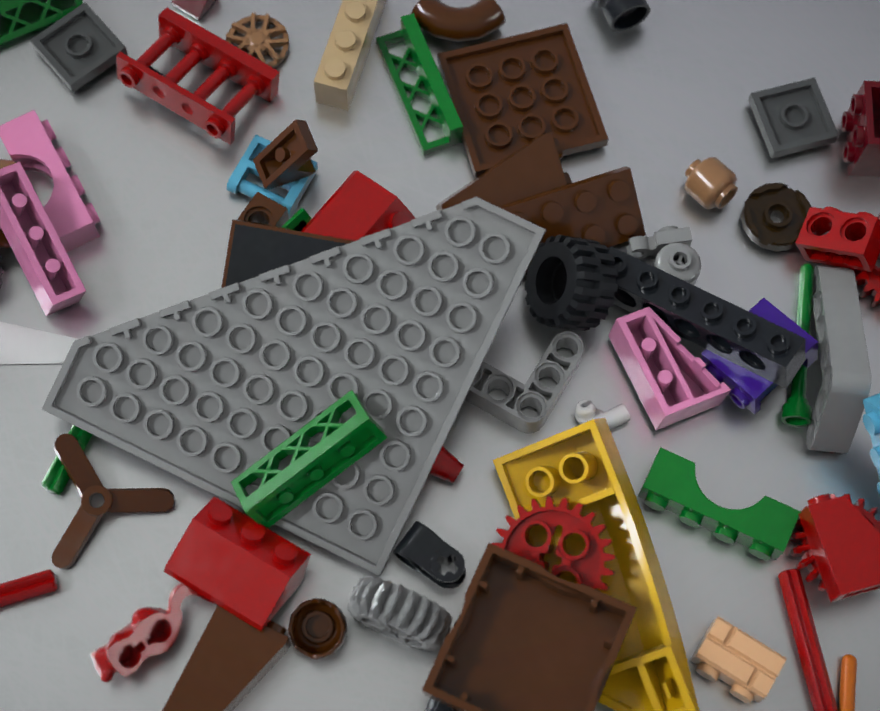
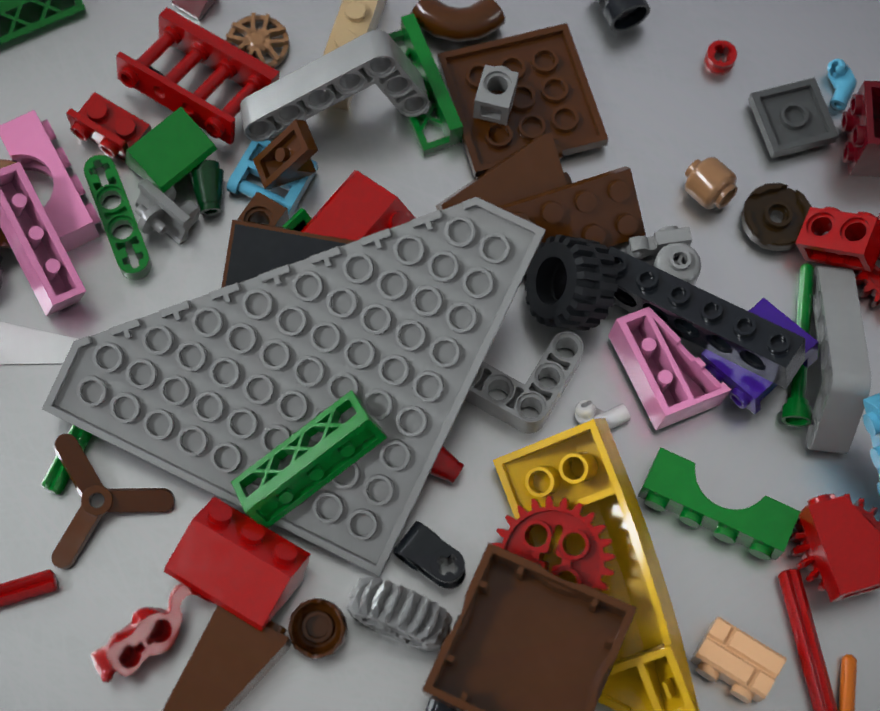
dark grey plate [30,2,128,92] -> none
none -> red bracket [66,92,152,161]
none -> green beam [84,155,152,280]
none -> green slope [125,107,217,193]
none -> light grey hips [135,179,200,244]
none -> dark green cone [189,160,224,215]
none -> light grey beam [240,30,430,142]
none -> light grey brick [473,65,519,125]
none -> red bush [704,40,737,75]
none -> medium azure arm [827,59,857,110]

